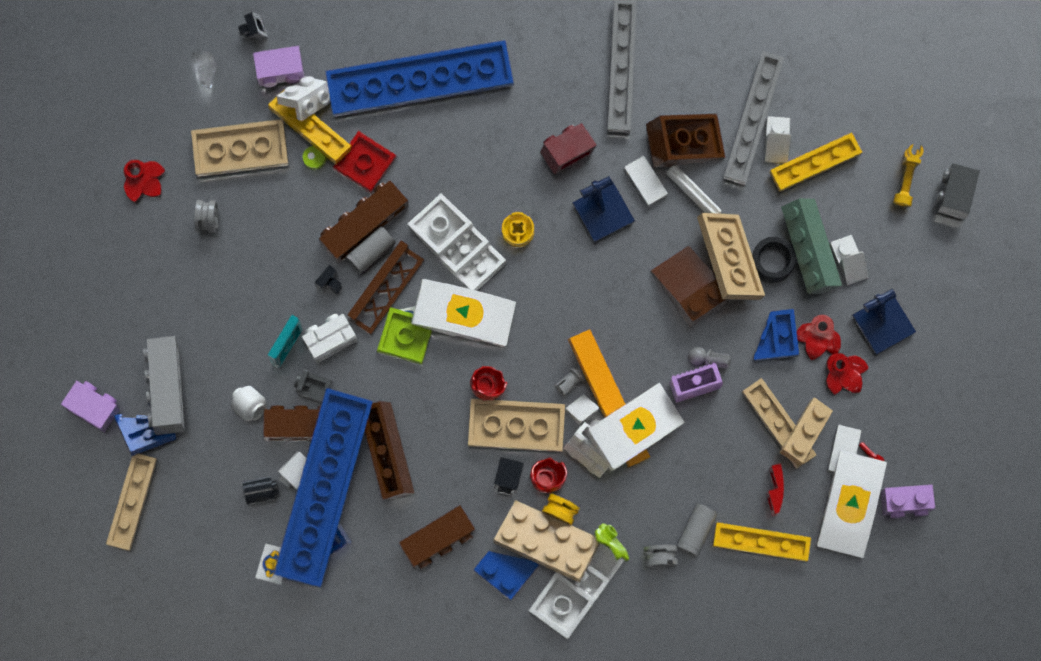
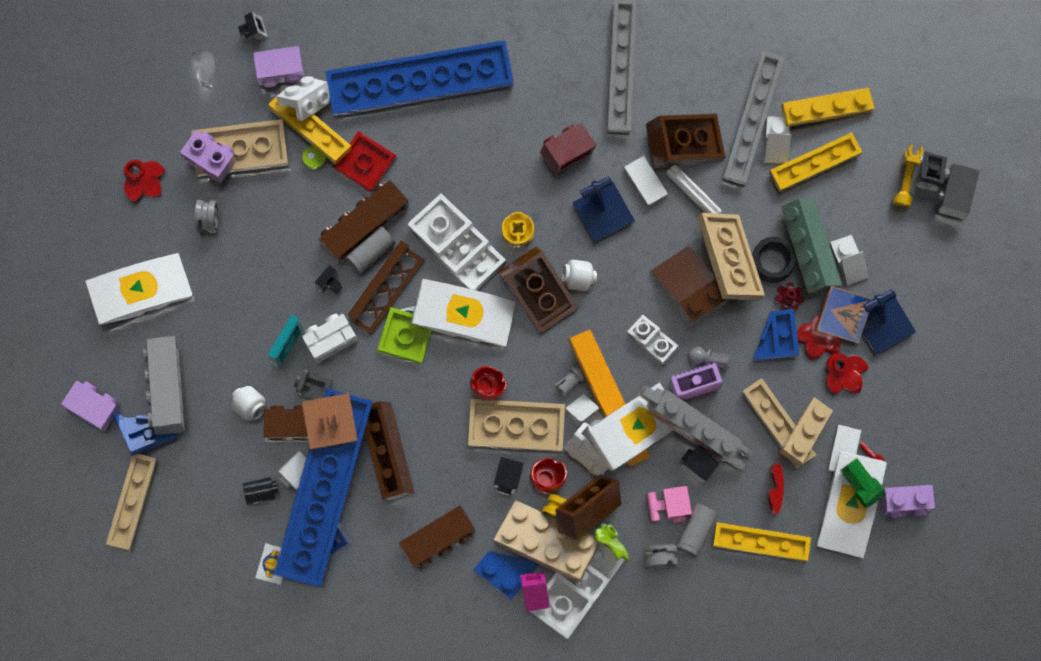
none -> white slope [84,253,193,326]
none -> lavender brick [180,130,236,184]
none -> nougat piece [301,393,358,449]
none -> reddish brown slope [498,247,578,334]
none -> dark pink panel [520,571,550,612]
none -> reddish brown brick [555,474,621,540]
none -> white head [561,260,597,291]
none -> white slope [627,315,679,365]
none -> light grey hinge [638,386,752,470]
none -> bright pink brick [646,486,692,524]
none -> black brick [681,446,720,485]
none -> dark red plant [775,282,805,312]
none -> yellow plate [781,88,875,127]
none -> piece [816,285,872,344]
none -> green piece [840,458,886,509]
none -> black slope [915,151,947,192]

